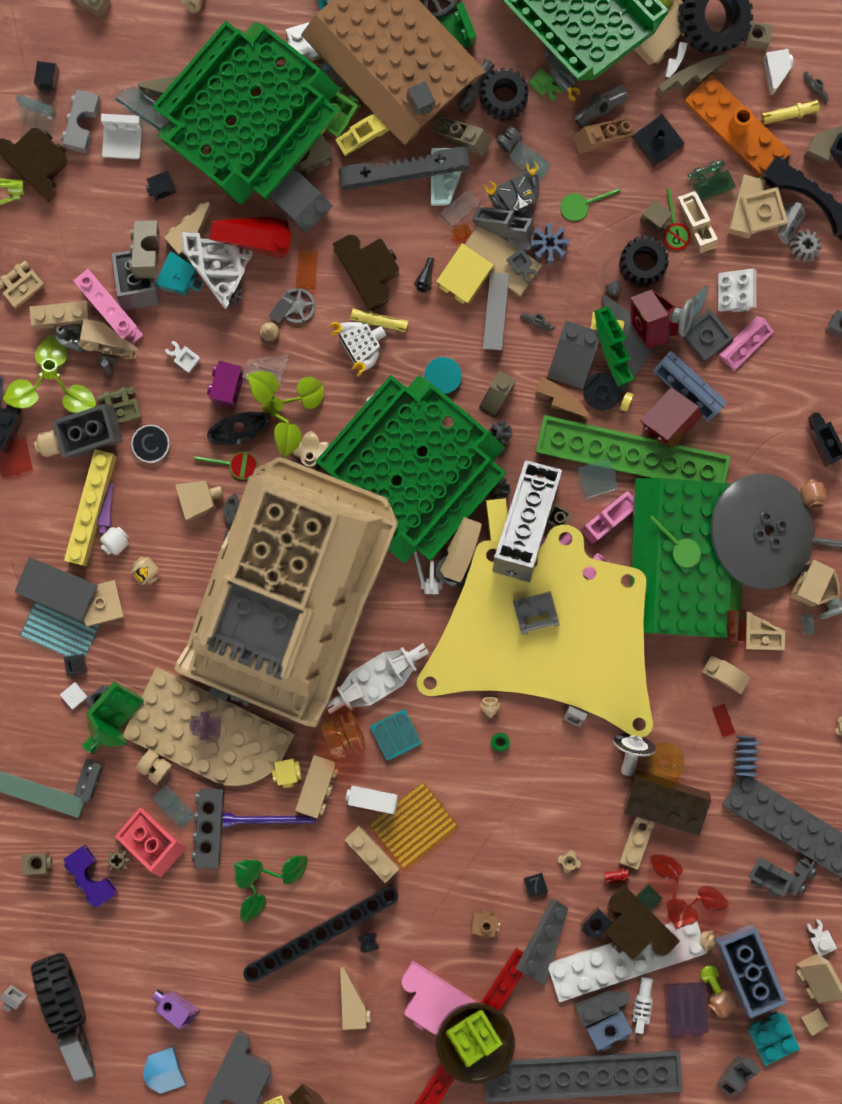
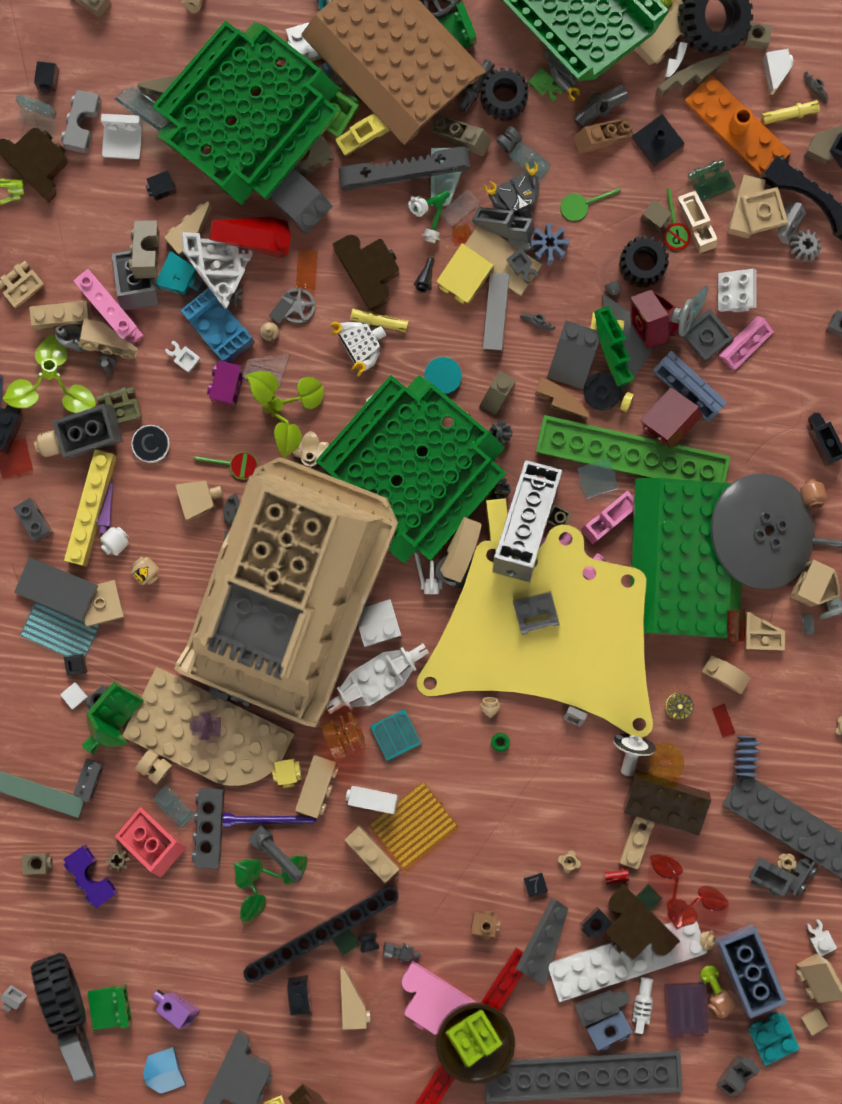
black piece [207,412,270,445] -> none
dark grey brick [406,81,435,116] -> none
bright green piece [650,516,701,568] -> none
none -> dark grey brick [13,498,54,542]
none -> green bracket [87,984,132,1030]
none -> dark azure plate [180,288,255,363]
none -> dark grey axle [248,825,303,882]
none -> black torso [287,975,313,1015]
none -> clear green tile [332,929,359,955]
none -> white slope [358,599,401,647]
none -> dark grey piece [382,942,421,962]
none -> plant [408,189,451,243]
none -> wheel [665,693,694,720]
none -> tan plate [777,854,796,872]

